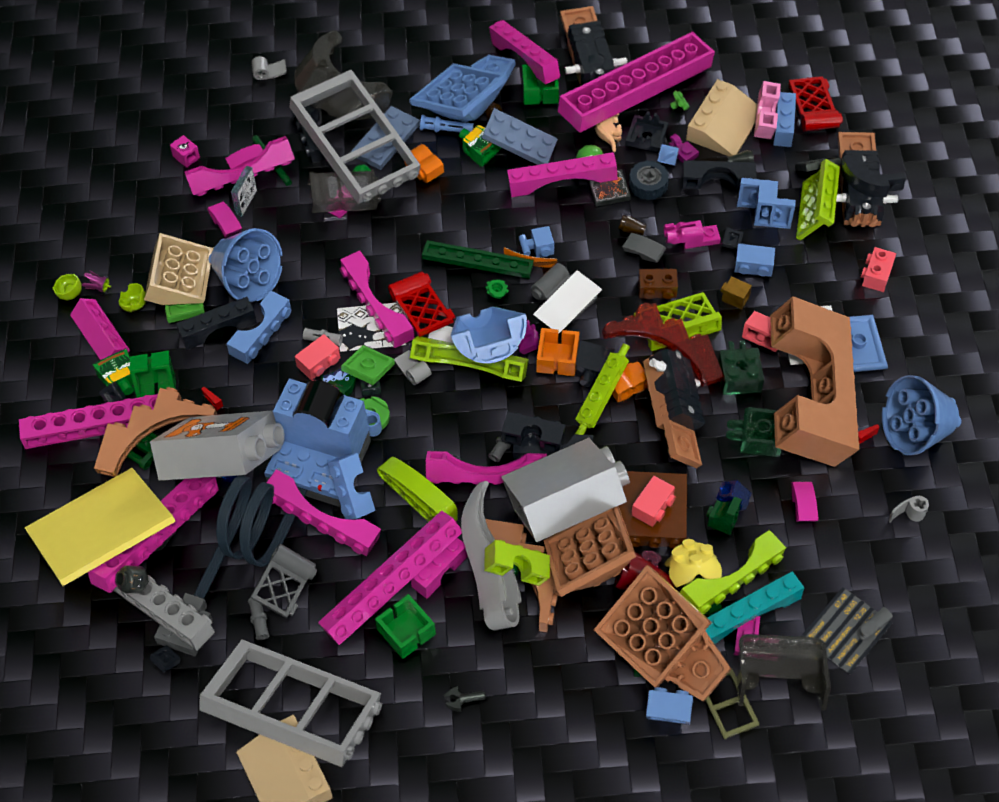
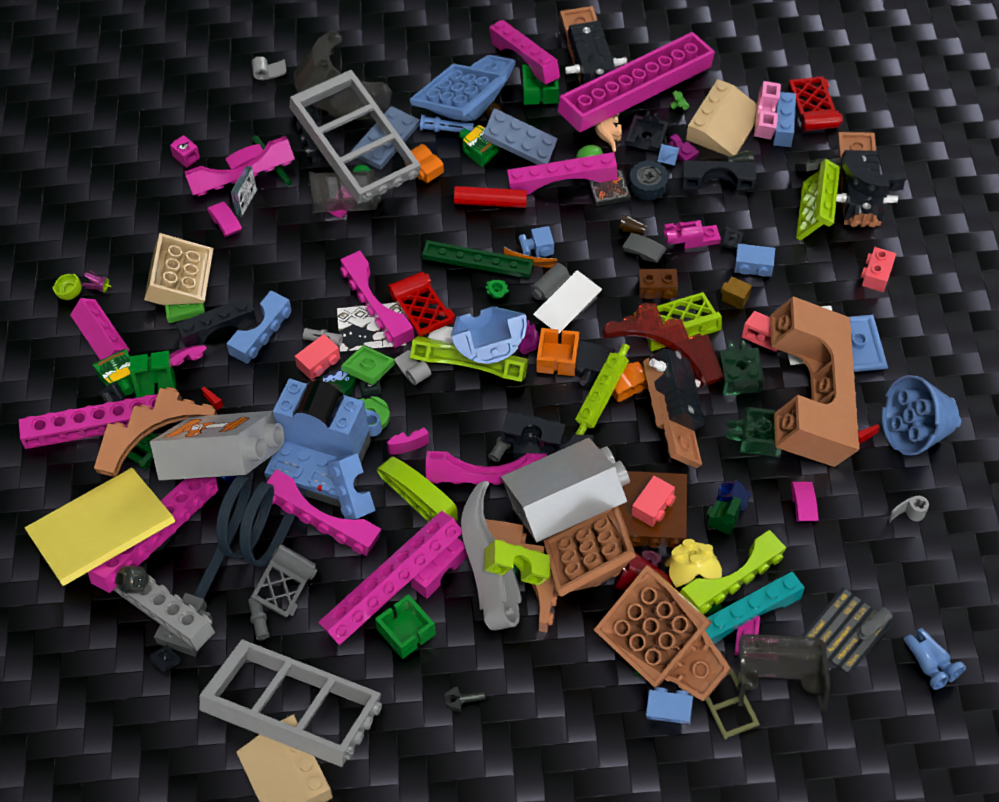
lime hair [118,283,146,312] -> none
medium blue cone [208,228,282,302] -> none
medium blue bracket [737,178,795,229] -> none
none -> dark pink slope [170,345,207,366]
none -> dark pink slope [387,428,429,455]
none -> red brick [454,186,527,208]
none -> medium blue piece [904,627,966,690]

